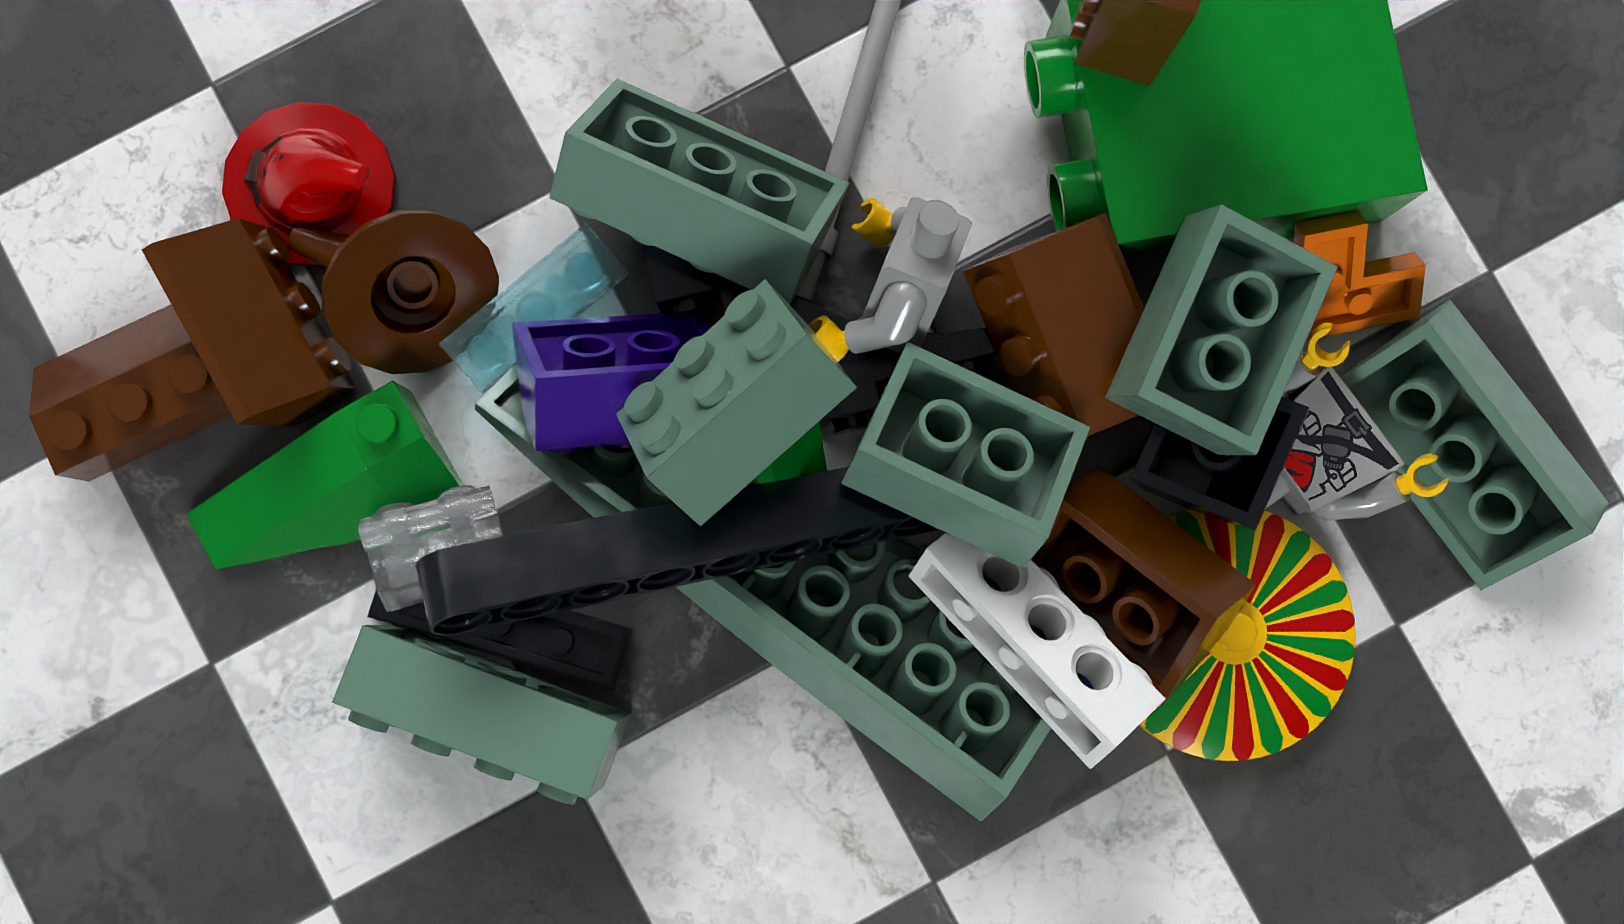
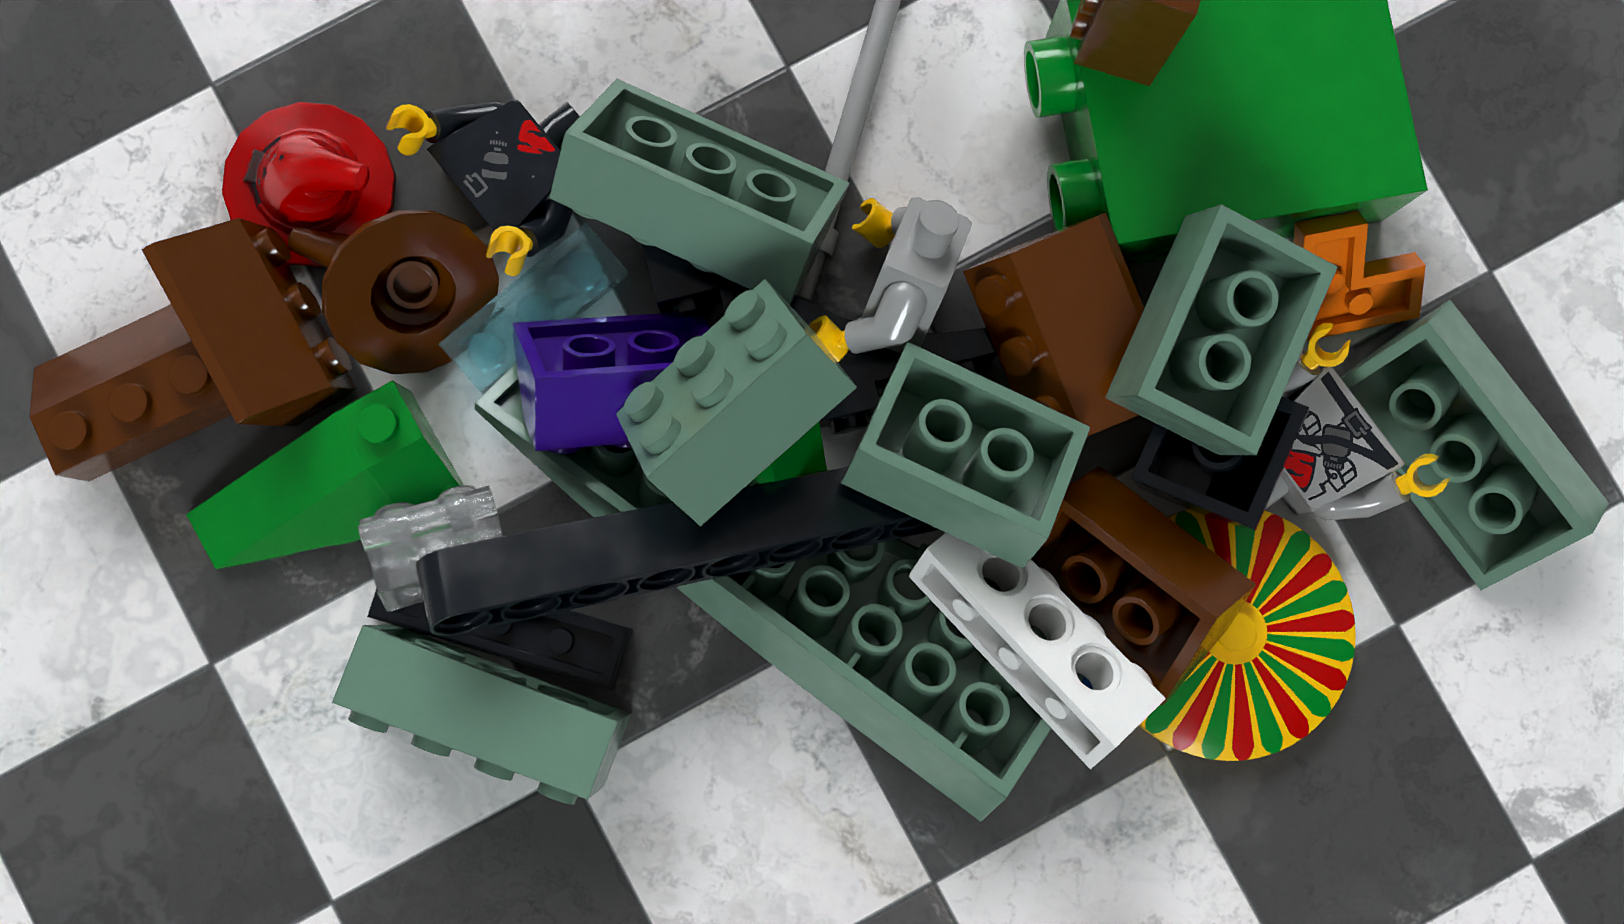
none -> torso [386,100,580,277]

